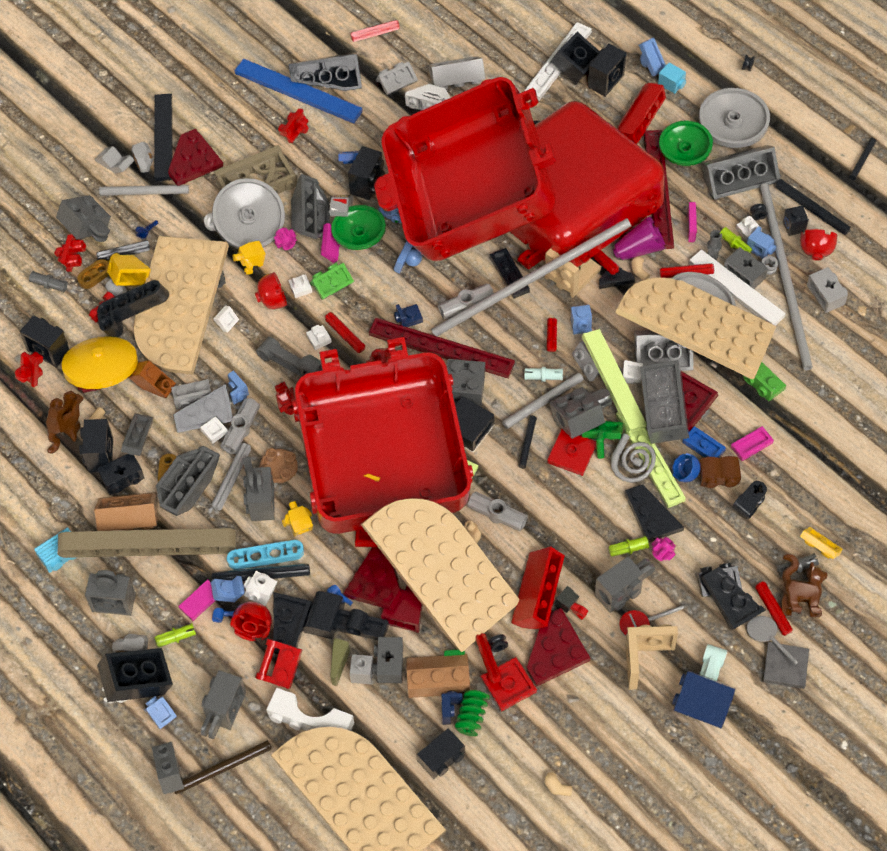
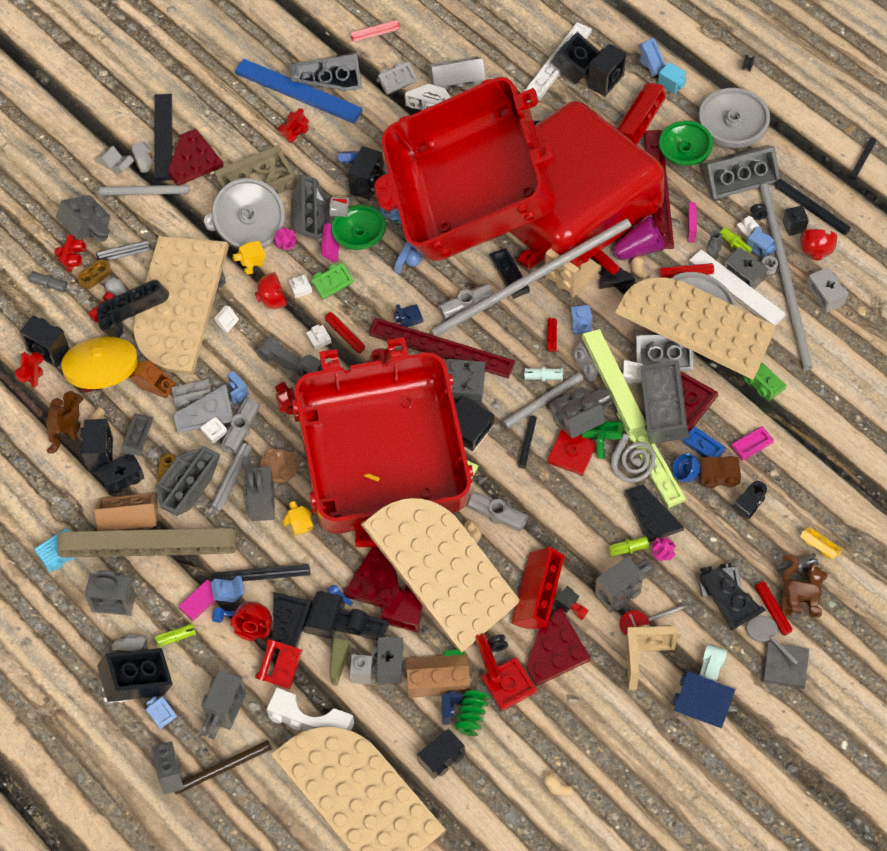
yellow torso [107,253,151,286] -> none
clear blue hand [135,220,159,239] -> none
medium azure beam [227,540,304,570] -> none
white brick [244,571,278,606] -> none

